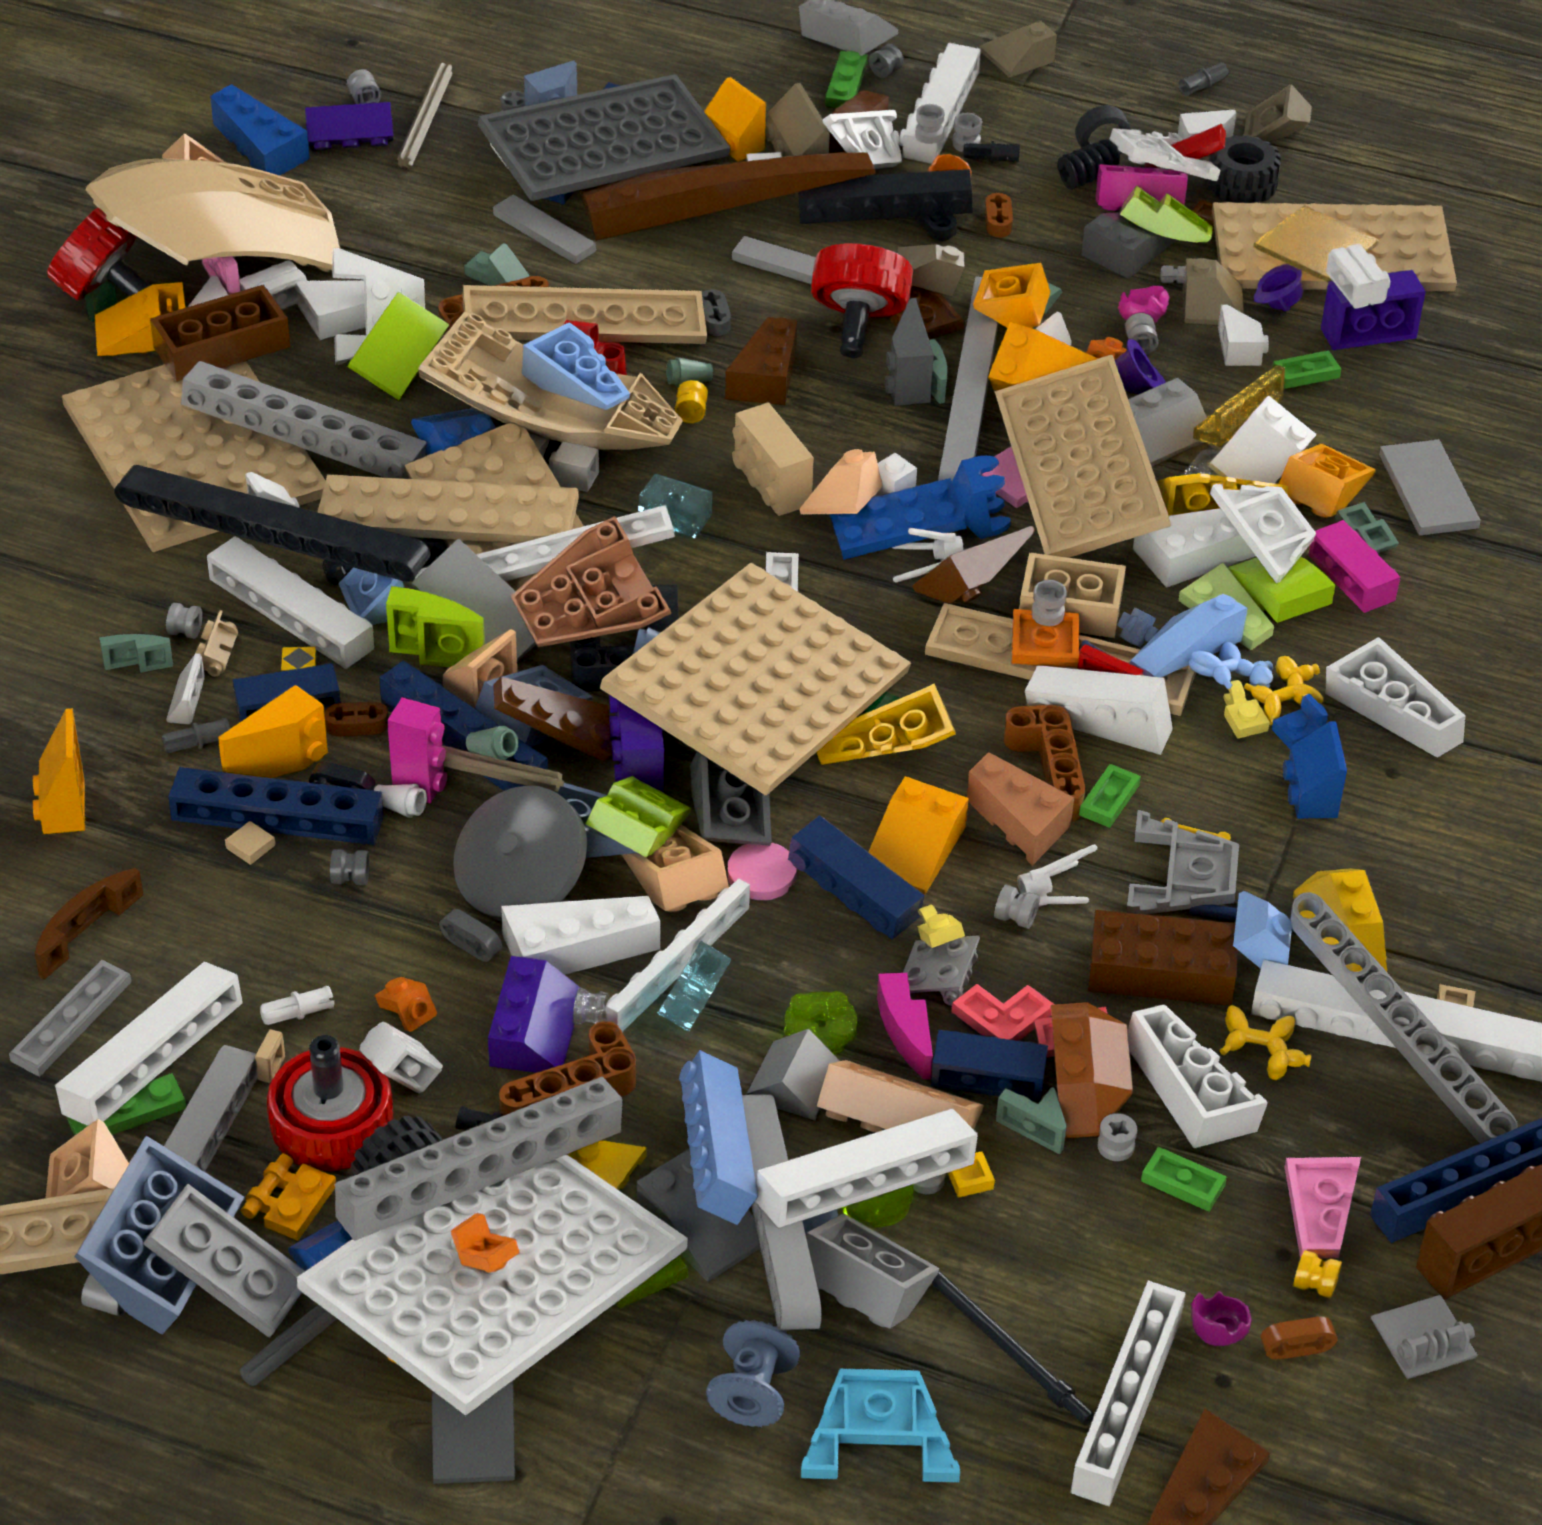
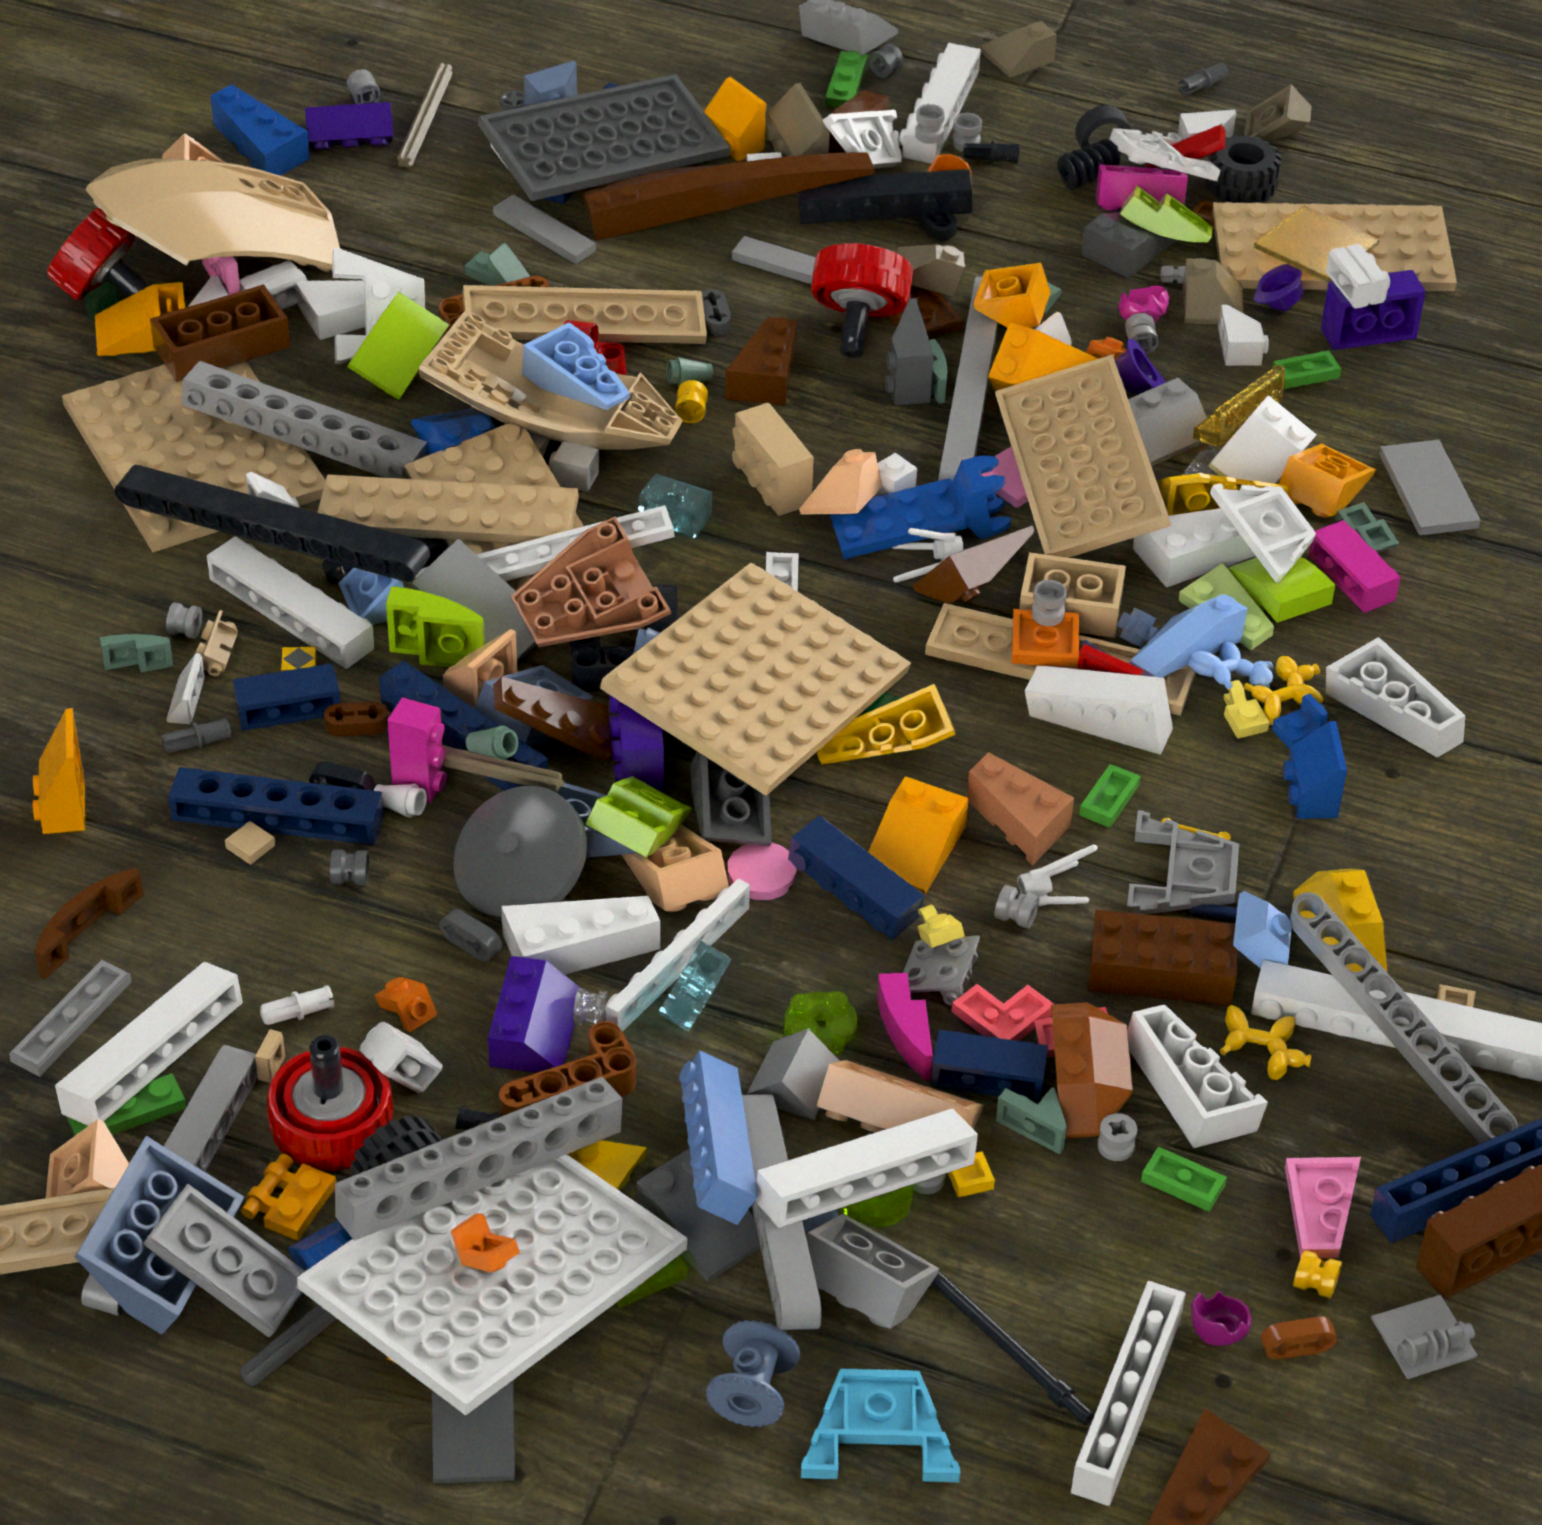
light orange slope [218,685,328,778] -> none
dark orange beam [985,193,1013,237] -> none
dark orange beam [1004,705,1085,822] -> none

